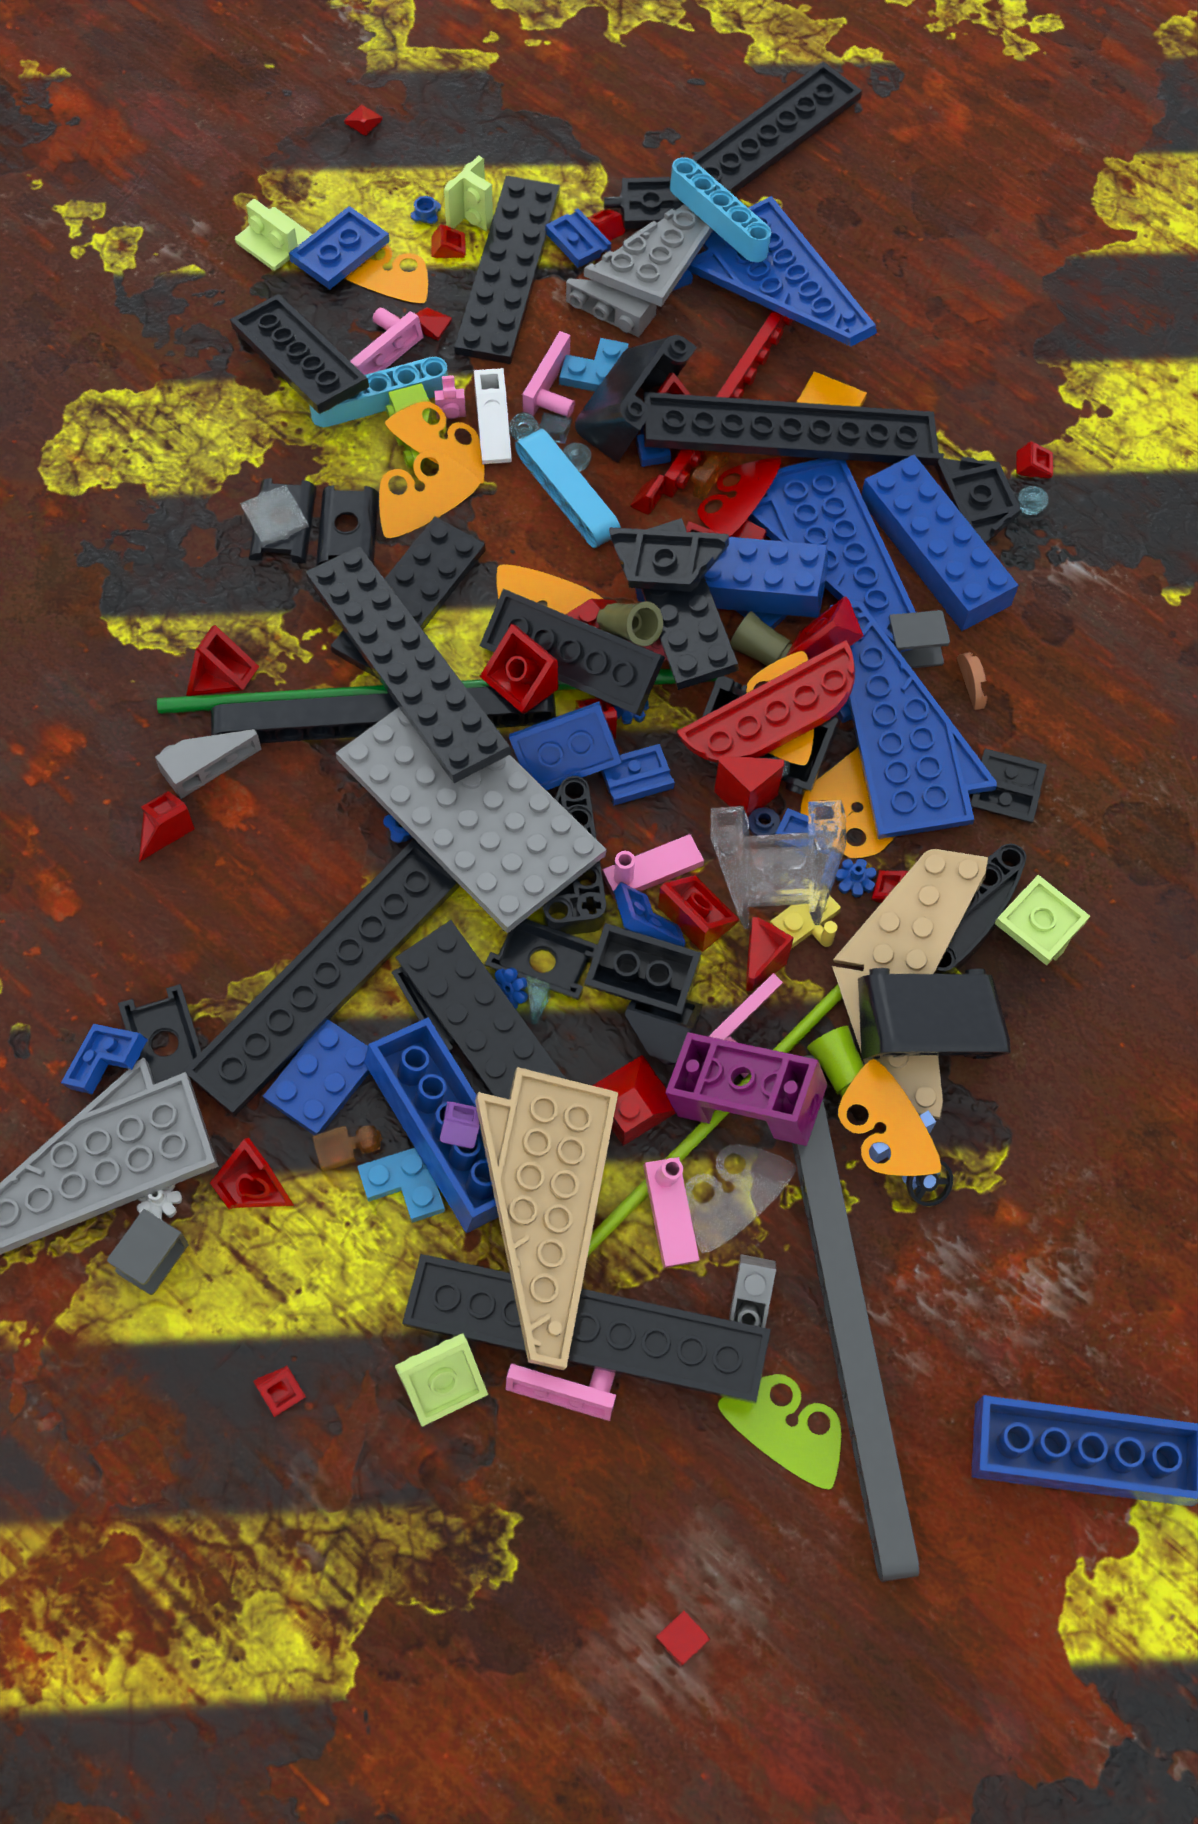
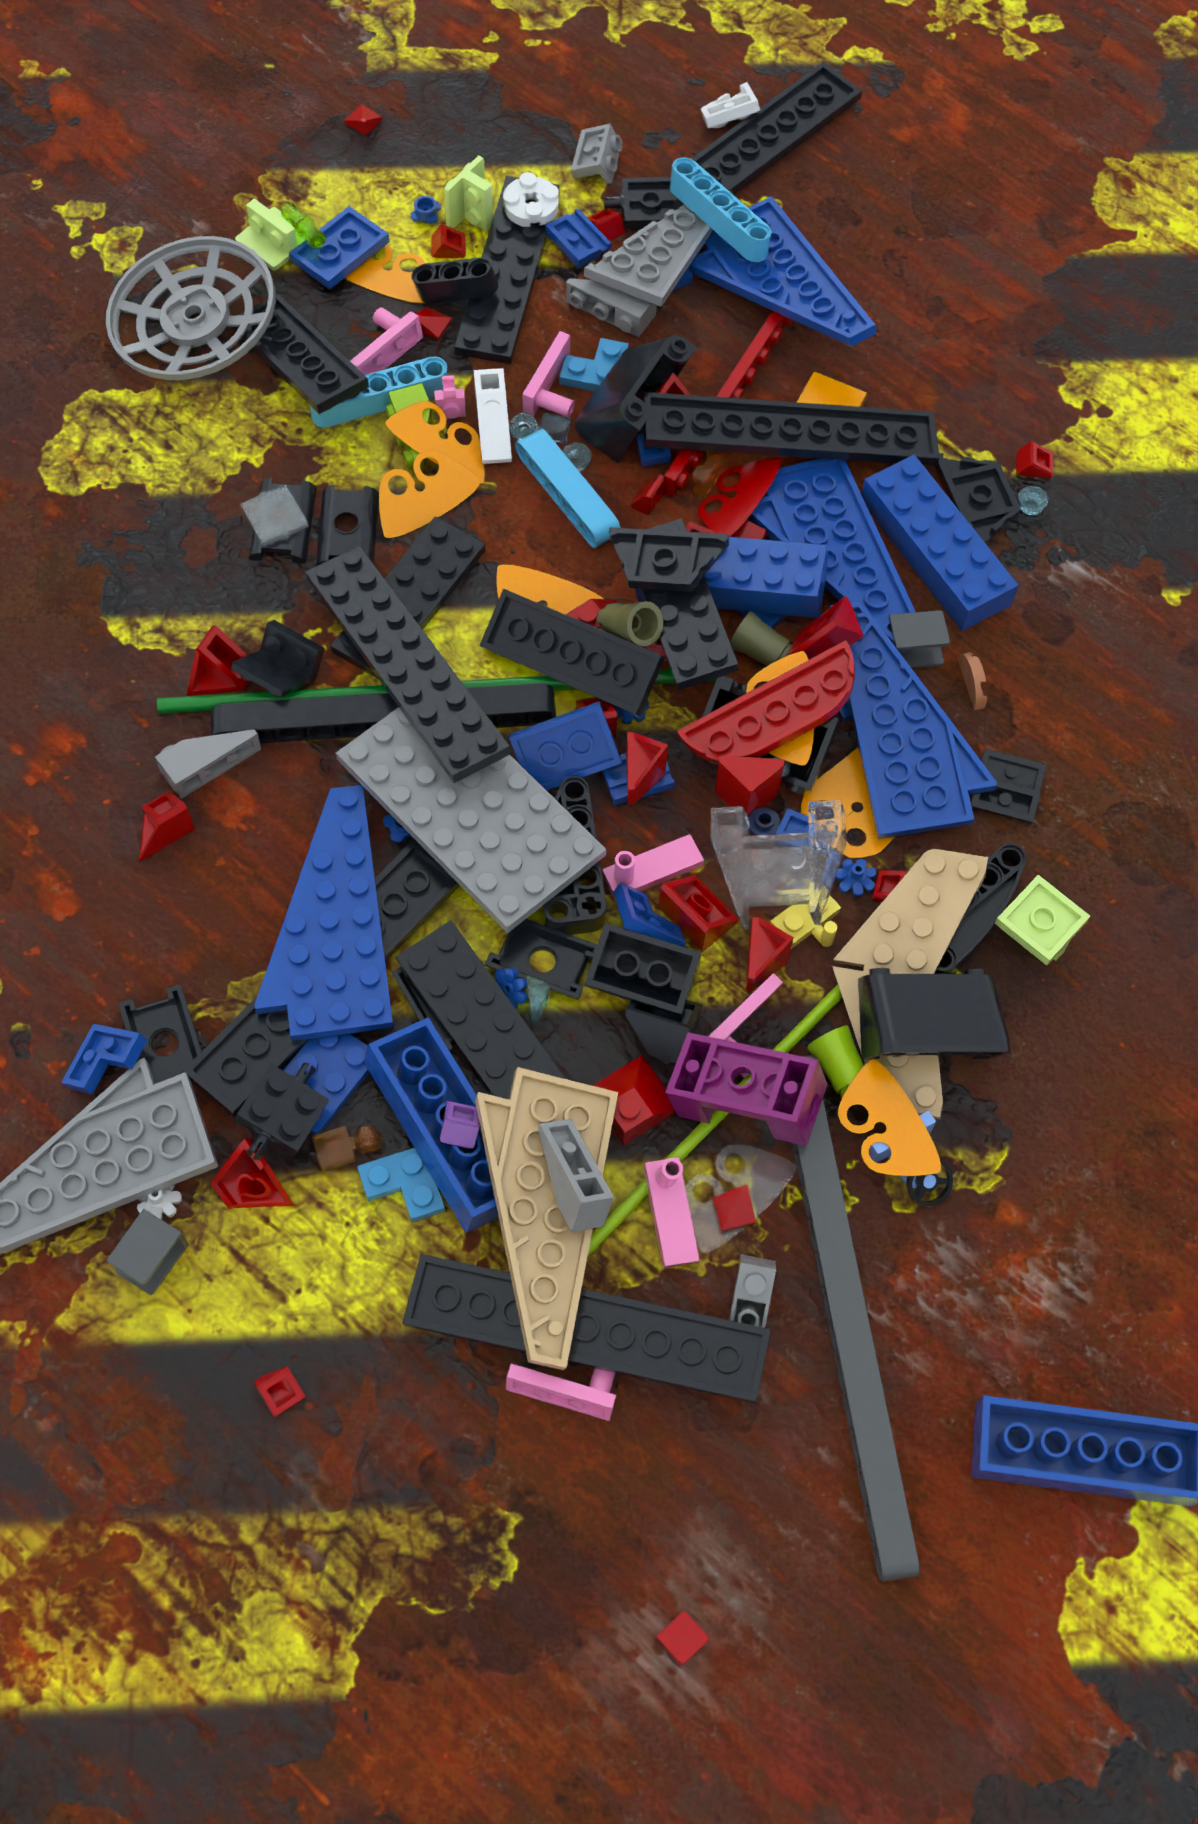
yellowish green bracket [395,1333,488,1427] -> none
red slope [479,624,558,713] -> none
lime piece [718,1374,841,1489] -> none
none -> light grey dish [106,236,276,380]
none -> black bracket [231,620,325,697]
none -> black plate [234,1062,330,1160]
none -> blue wing [255,785,393,1041]
none -> clear neon green pin [281,203,326,248]
none -> black beam [411,258,499,303]
none -> white plate [503,172,559,227]
none -> light grey slope [538,1119,614,1232]
none -> light grey bracket [571,124,622,184]
none -> red slope [626,732,668,804]
none -> white wing [700,82,760,128]
none -> red slope [712,1185,755,1232]

